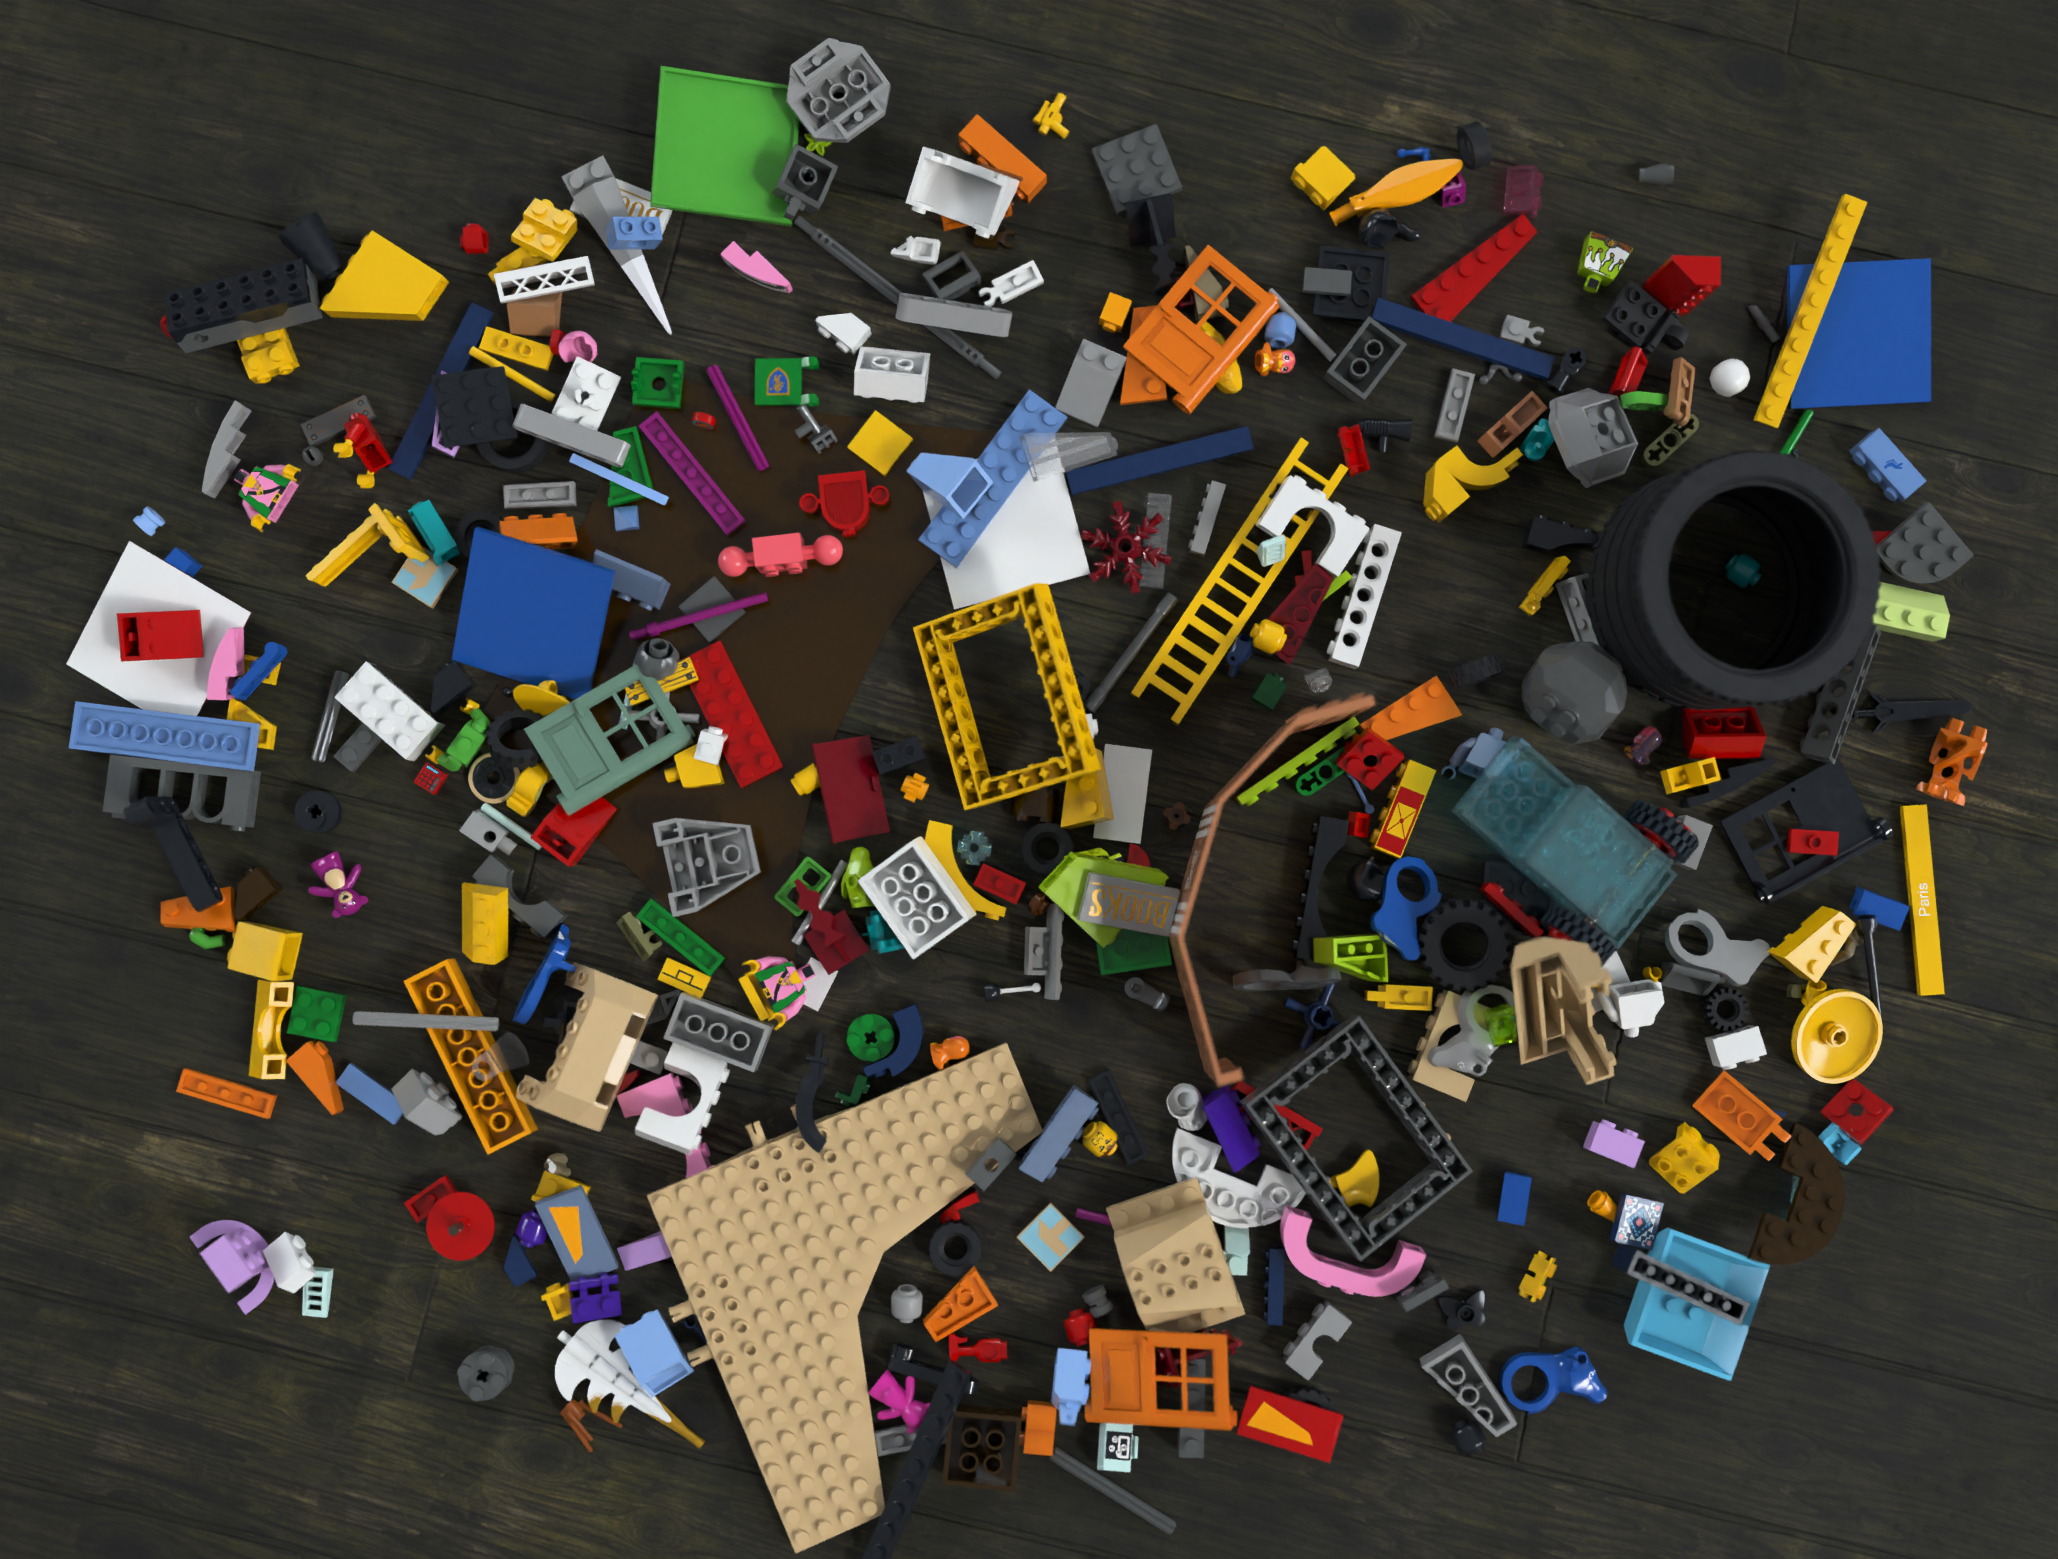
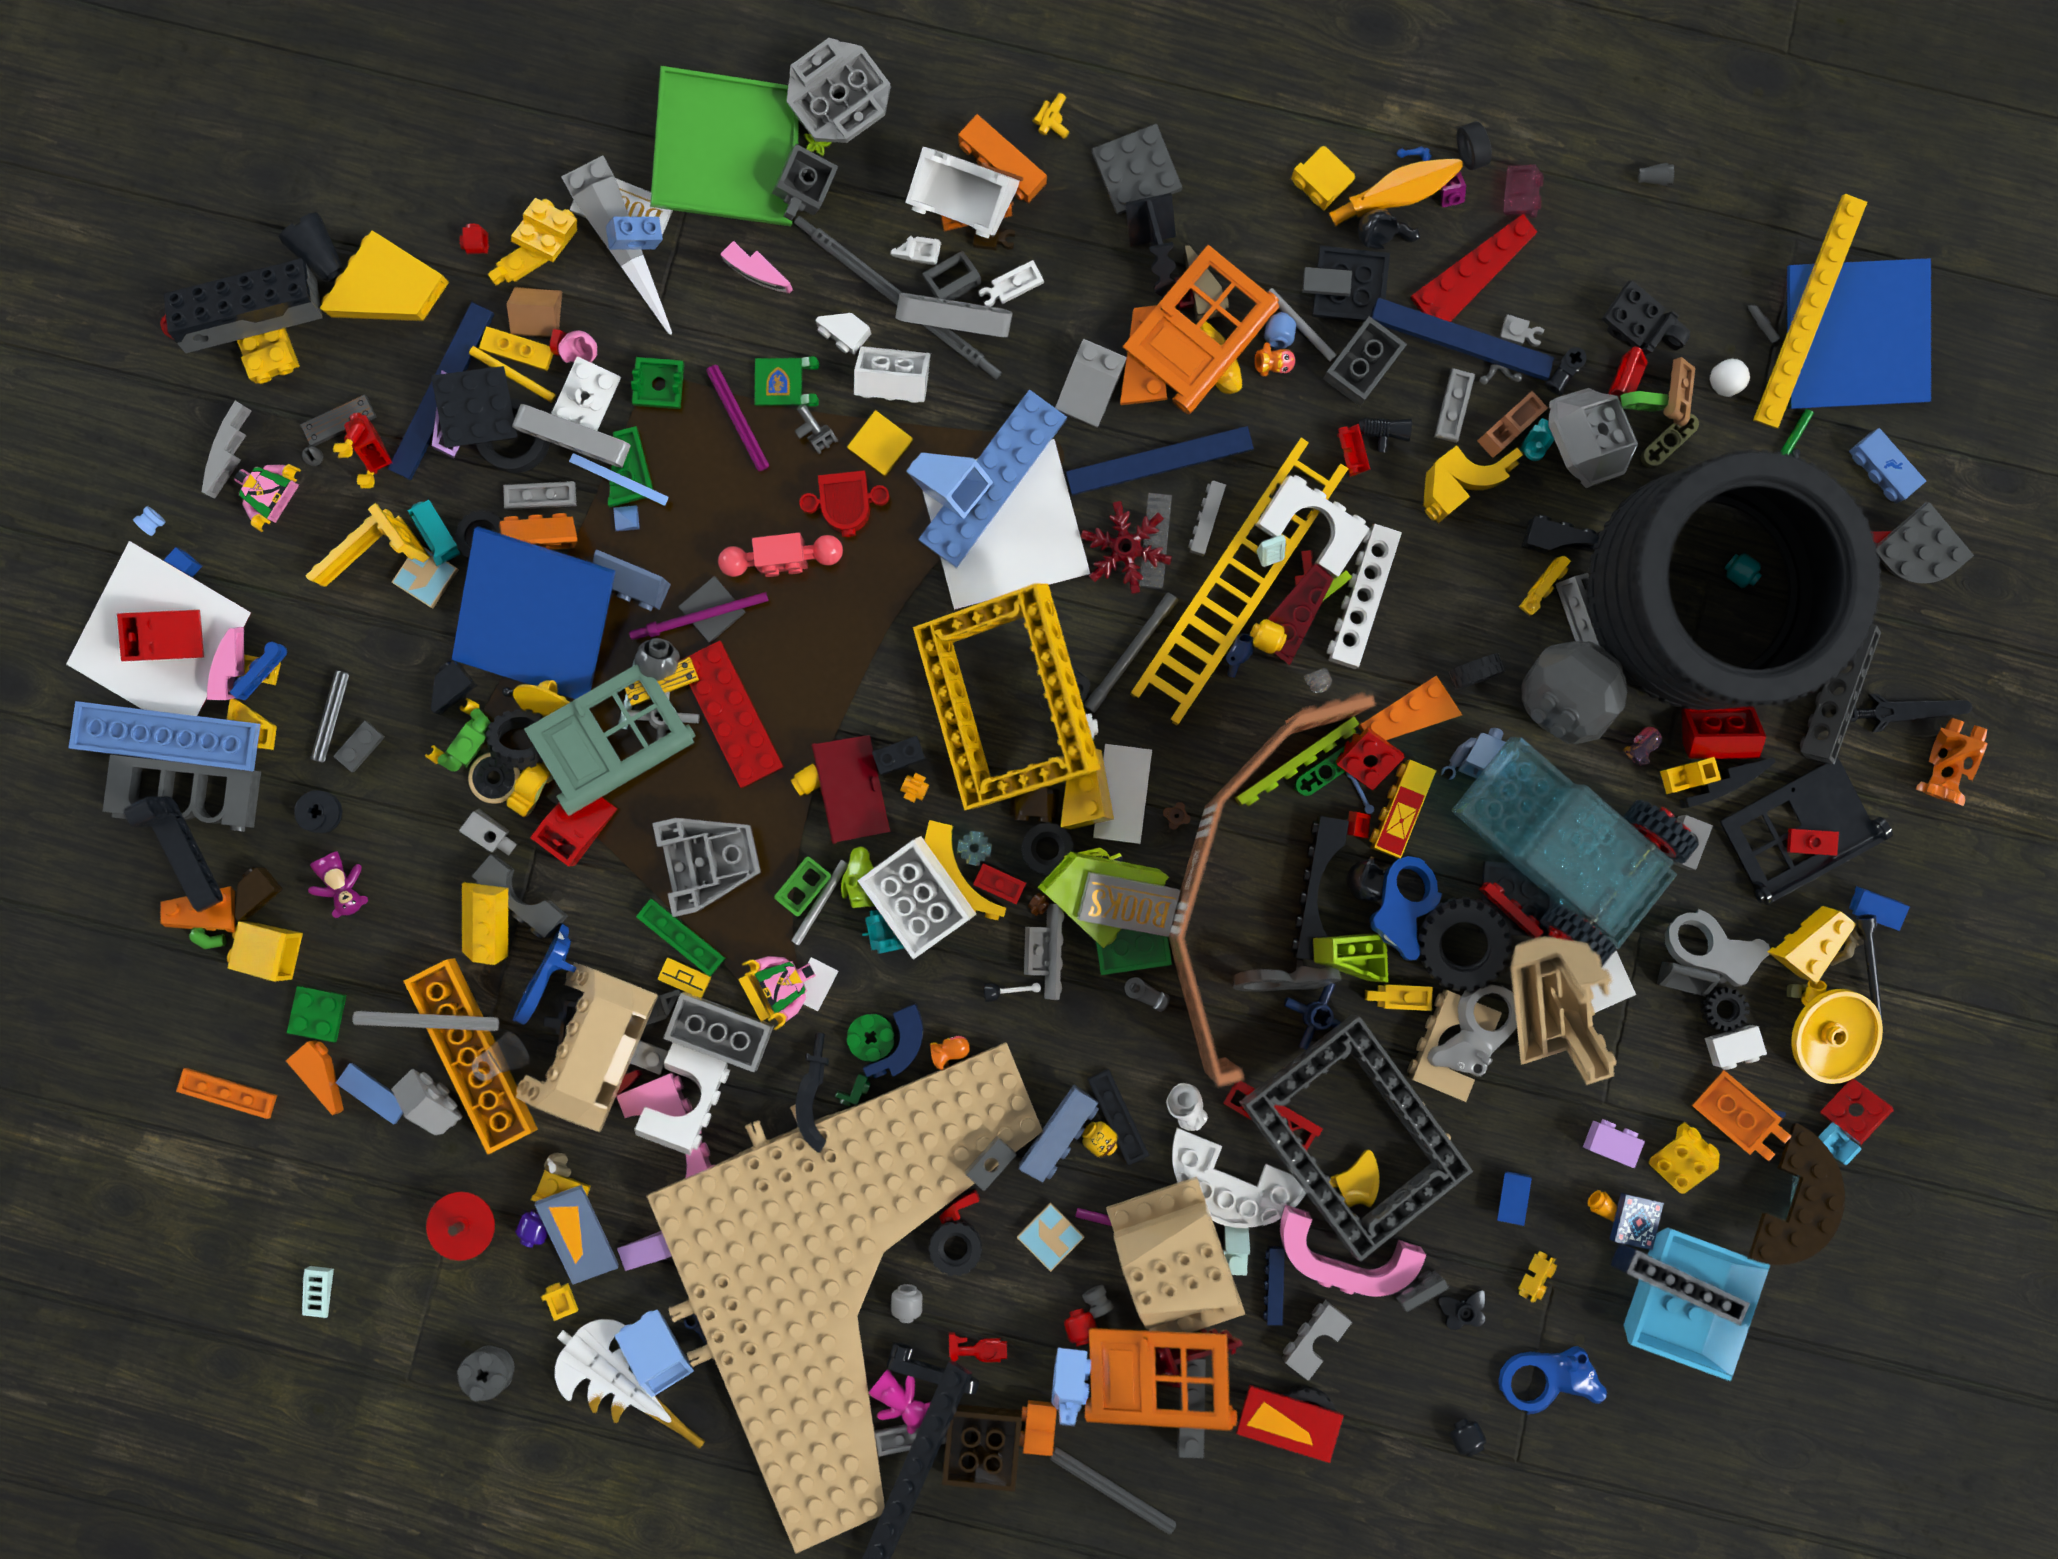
lavender piece [190,1220,274,1315] -> none
yellow arch [249,980,294,1079] -> none
white brick [263,1232,316,1293] -> none
white brick [334,661,446,761] -> none
red plate [404,1175,458,1223] -> none
red tile [414,762,448,795] -> none
light aqua bar [480,802,542,850] -> none
white fence [494,256,595,304] -> none
dark blue slope [503,1233,537,1287] -> none
dark orange plant [560,1399,622,1452] -> none
dark purple plate [568,1273,622,1323] -> none
olive plate [616,912,662,962] -> none
magenta plate [639,411,746,536] -> none
yellow torso [664,744,725,789] -> none
red tile [691,412,716,430] -> none
white bracket [694,726,728,765] -> none
dark red piece [794,879,869,975] -> none
orange wing [923,1266,998,1342] -> none
clear slope [1019,432,1118,482] -> none
piece [1097,1423,1139,1472] -> none
light orange brick [1099,292,1132,333] -> none
red tile [1127,843,1150,867] -> none
dark purple slope [1202,1085,1261,1173] -> none
dark green brick [1250,673,1287,712] -> none
light grey wedge [1419,1334,1517,1437] -> none
clear neon green slope [1482,1004,1517,1047] -> none
torso [1577,231,1633,293] -> none
white torso [1591,967,1664,1037] -> none
red slope [1643,255,1721,316] -> none
yellowish green slope [1873,582,1950,642] -> none
yellow tile [1900,804,1945,996] -> none

